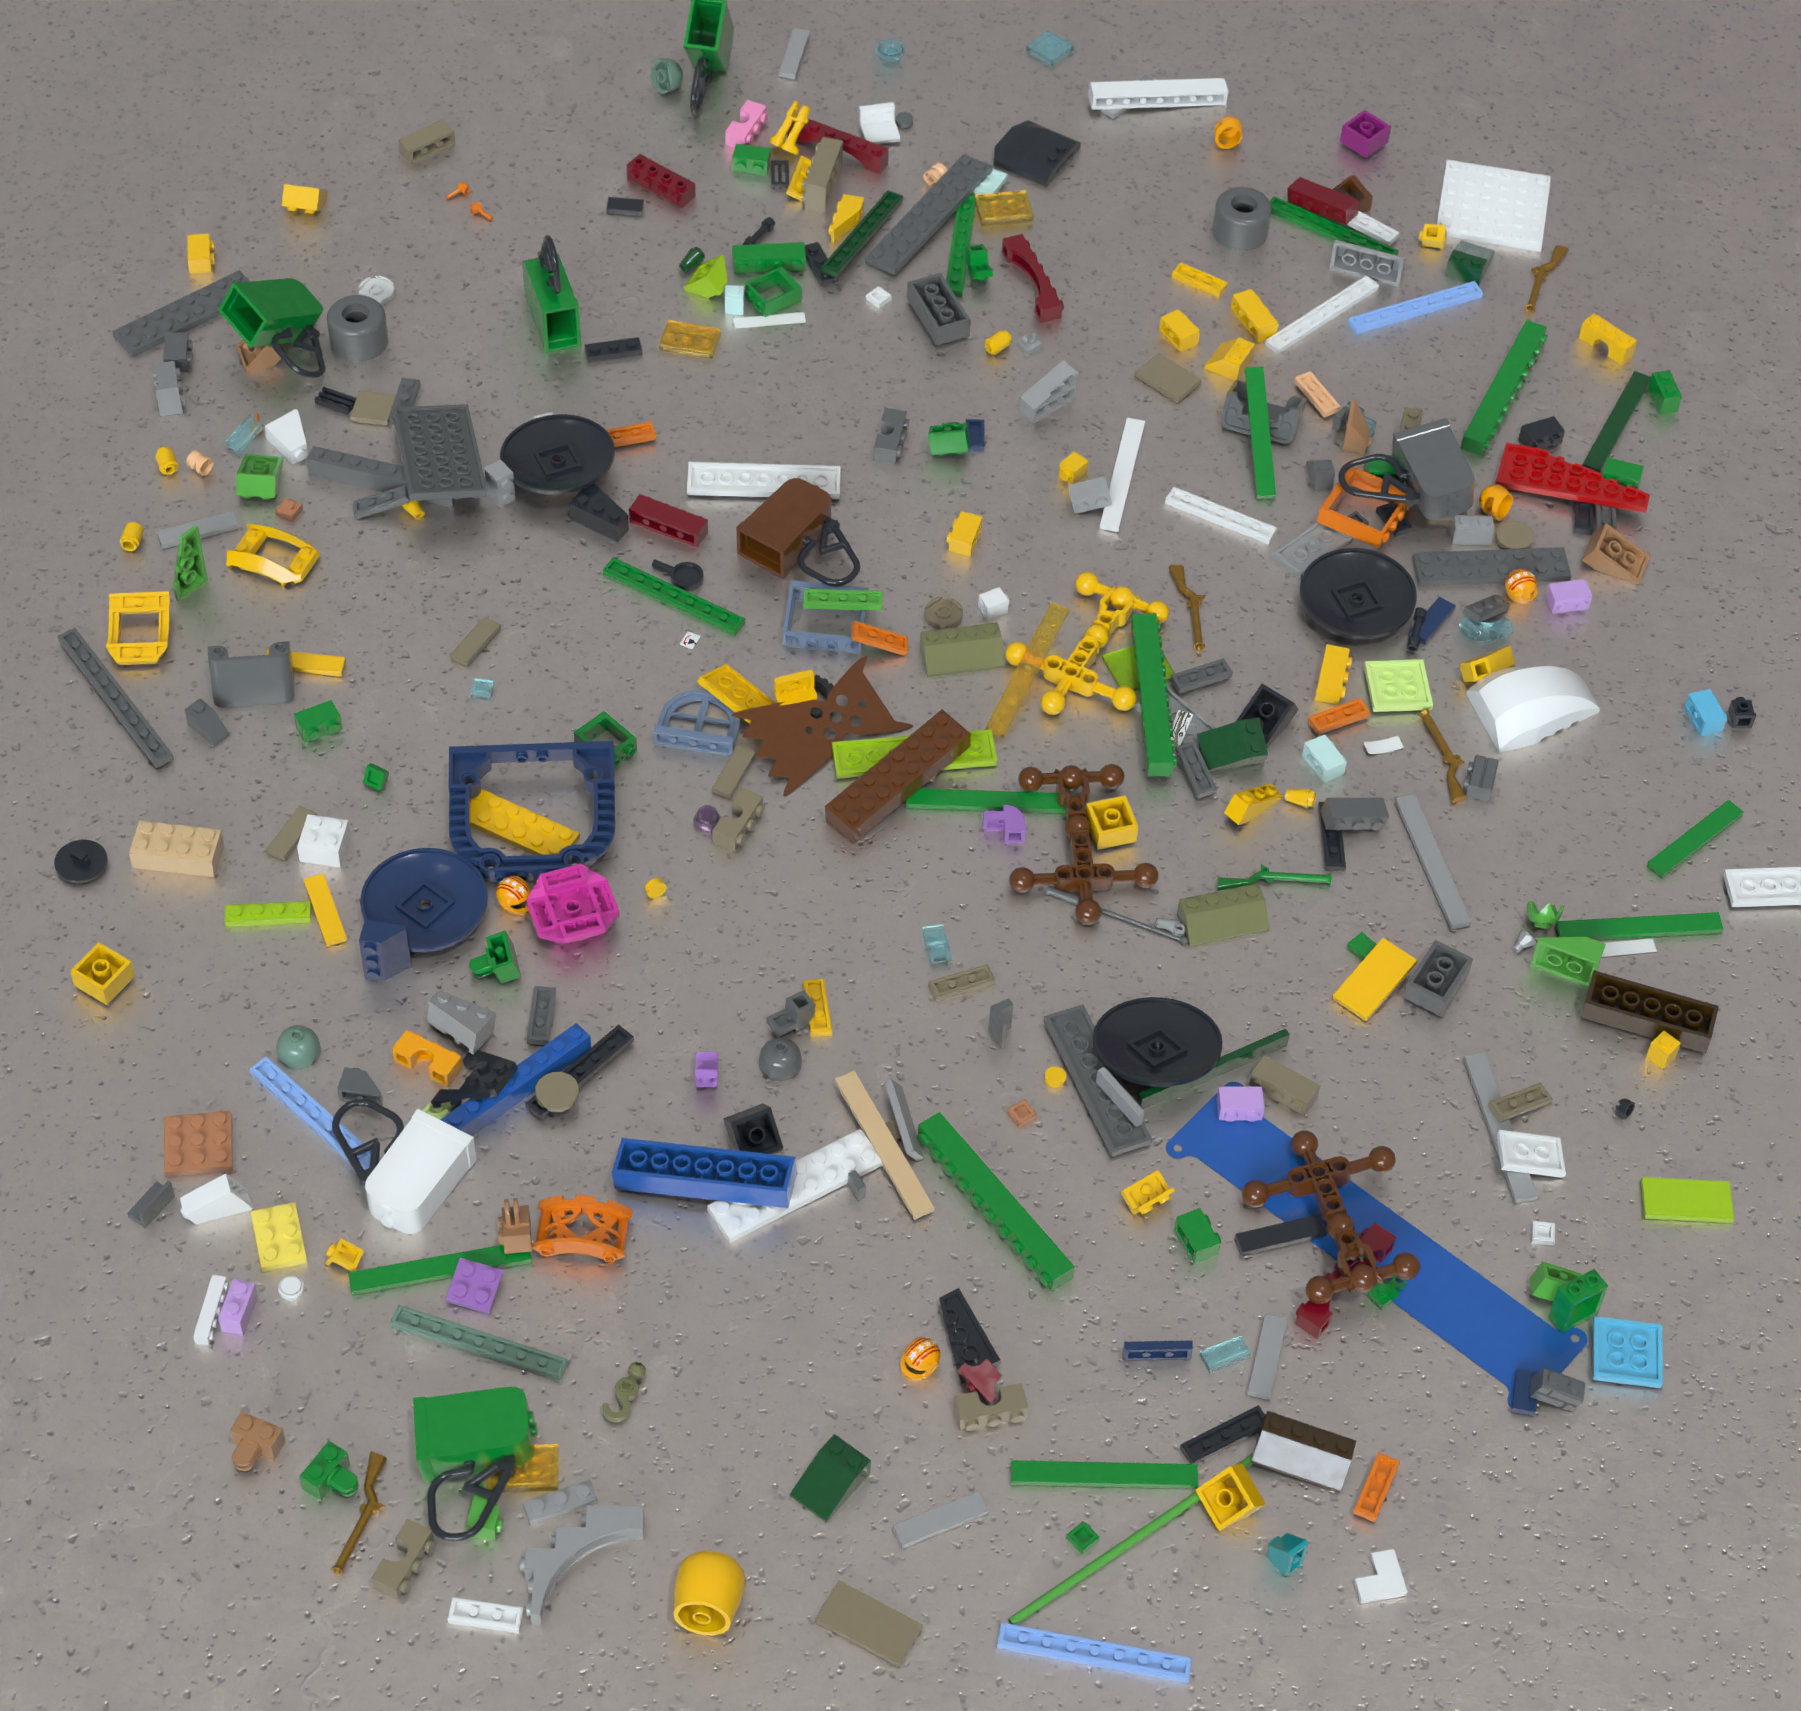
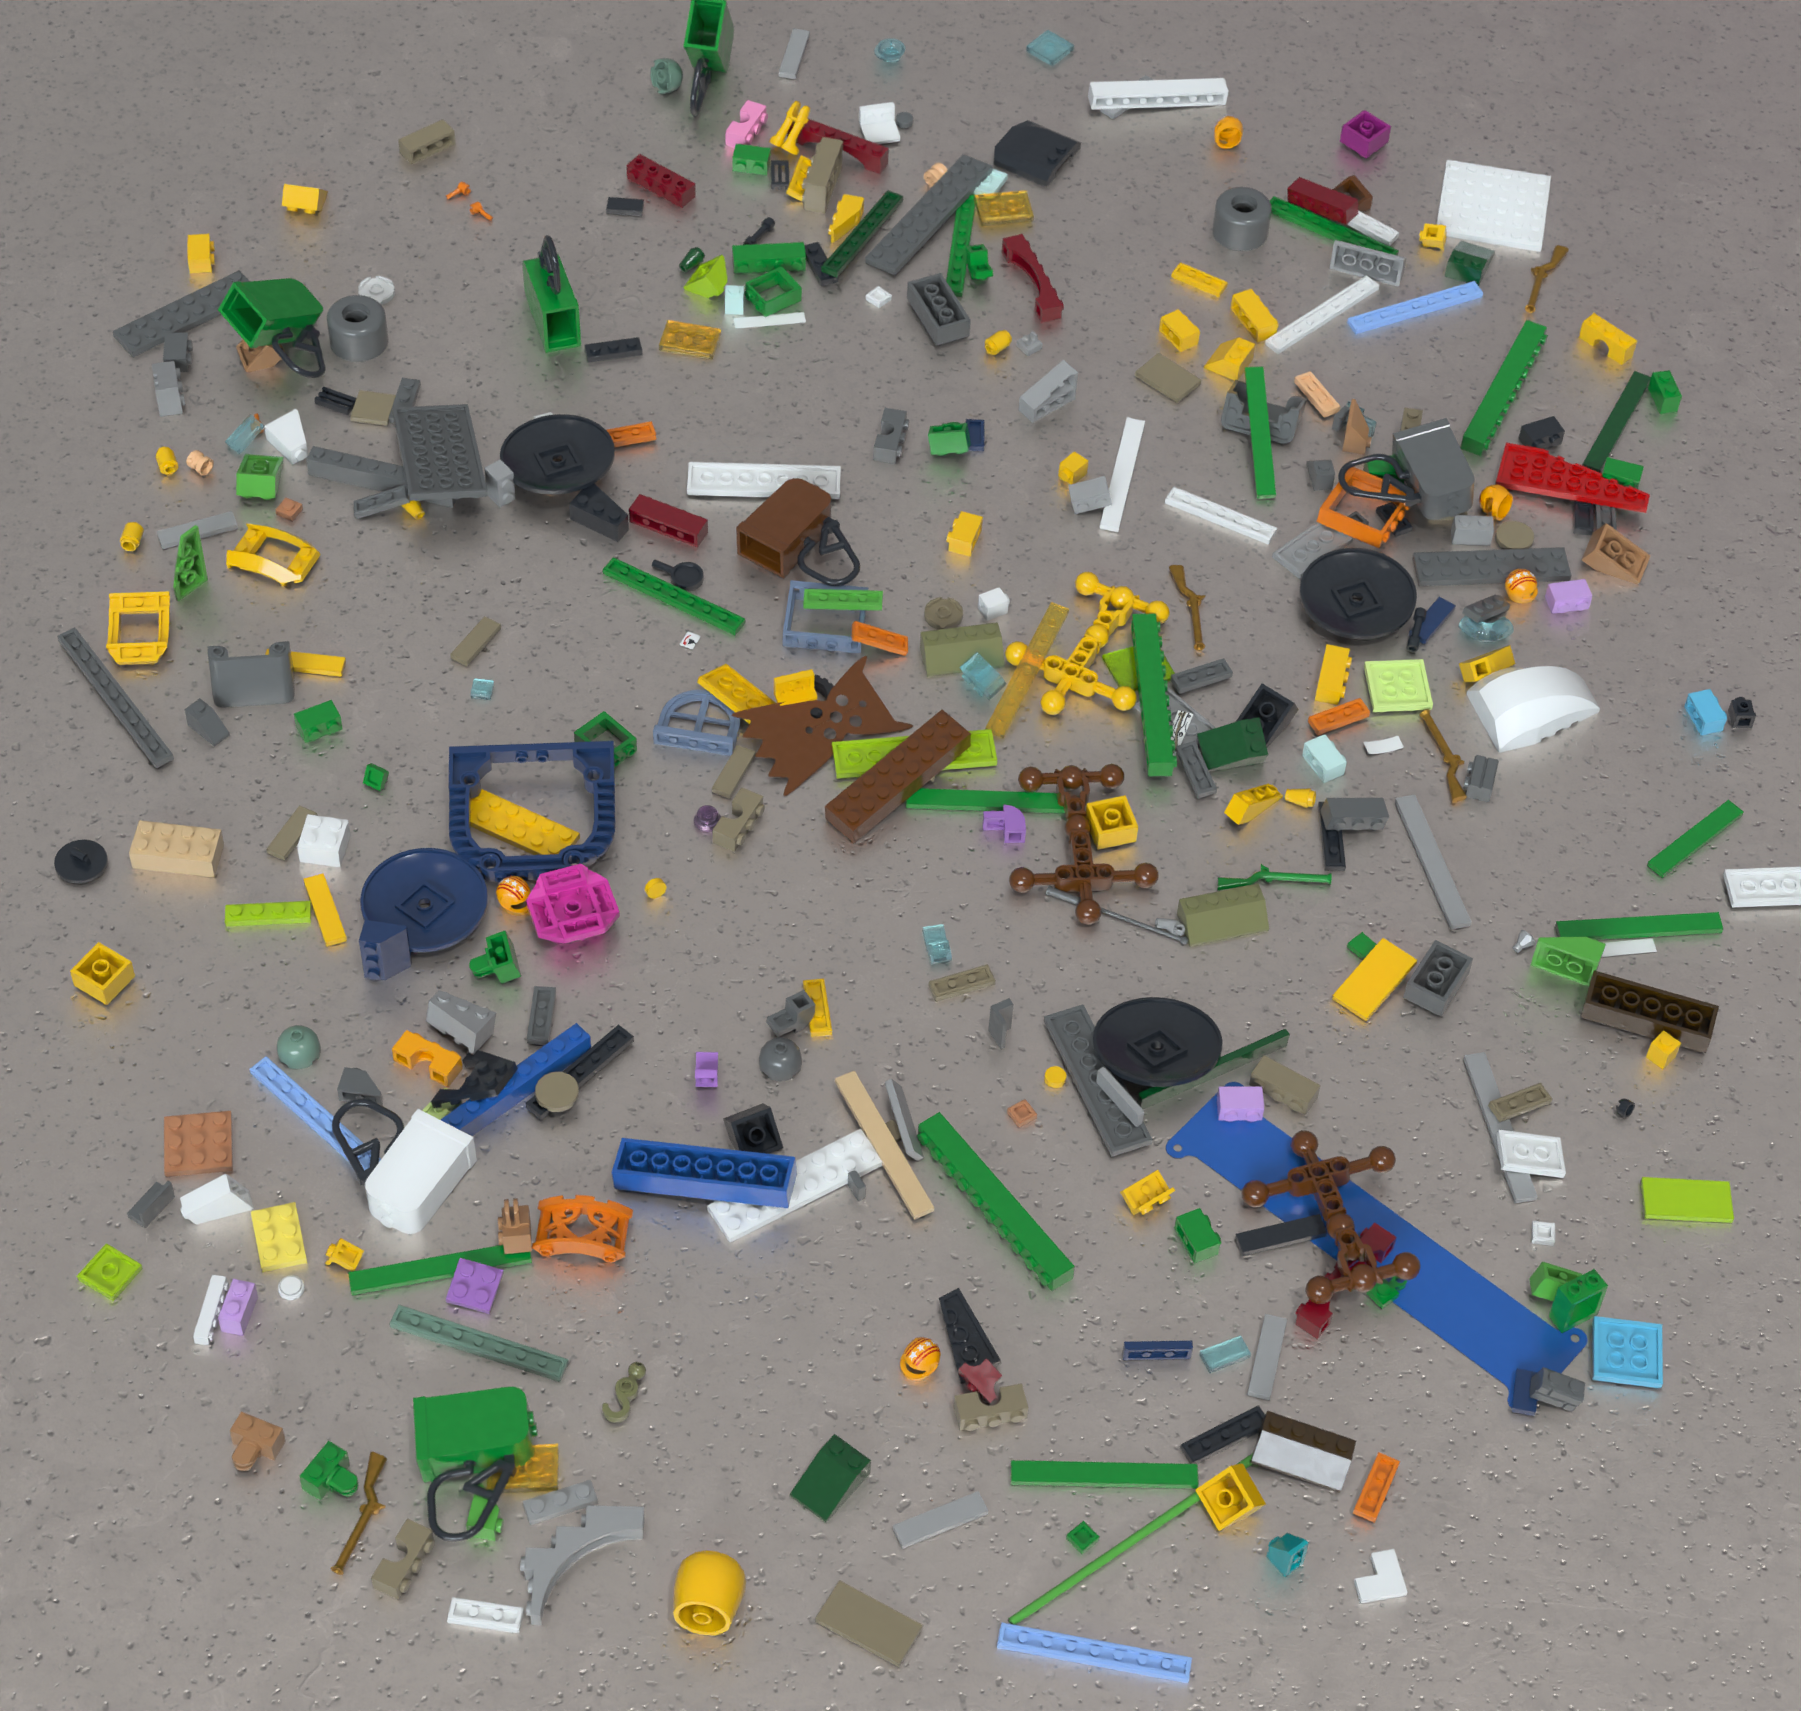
bright green piece [1527,901,1565,929] -> none
none -> lime tile [77,1243,143,1302]
none -> clear light blue brick [959,652,1007,700]

